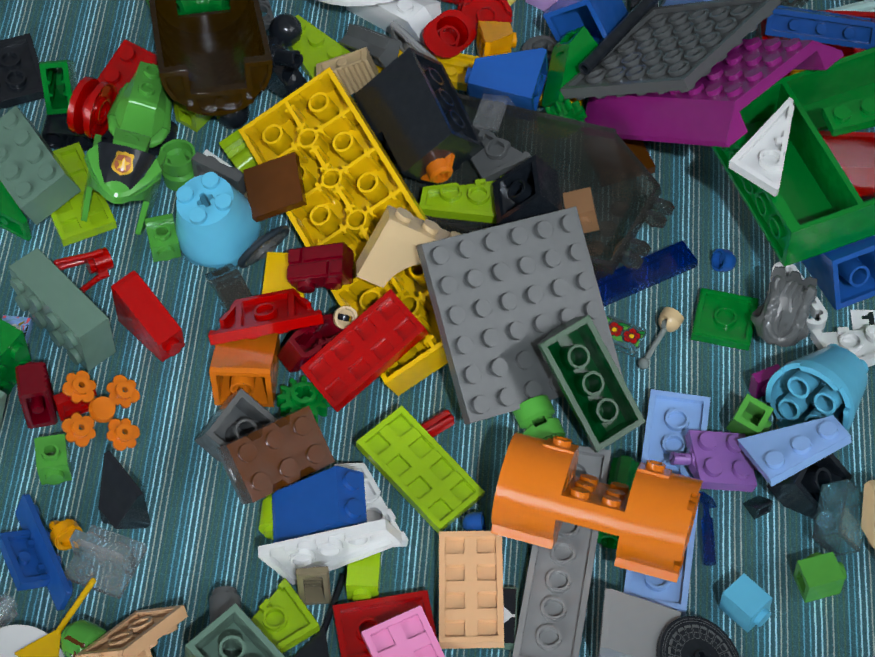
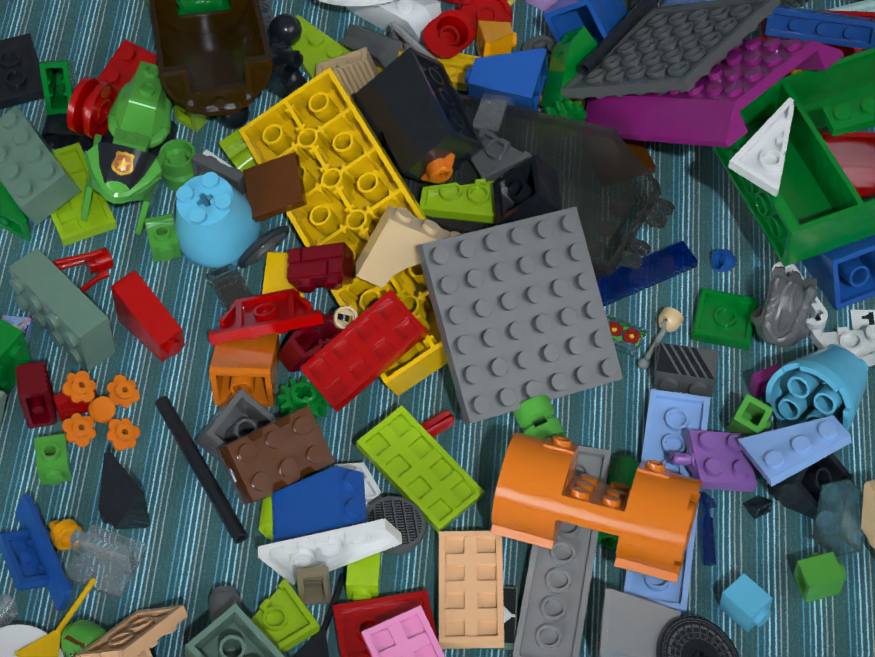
blue hinge [462,511,485,531] -> none
dark green slope [538,315,646,452] -> none
medium nougat brick [563,187,599,233] -> none
none -> black piece [155,396,248,544]
none -> tile [366,496,426,555]
none -> dark grey brick [653,342,719,397]

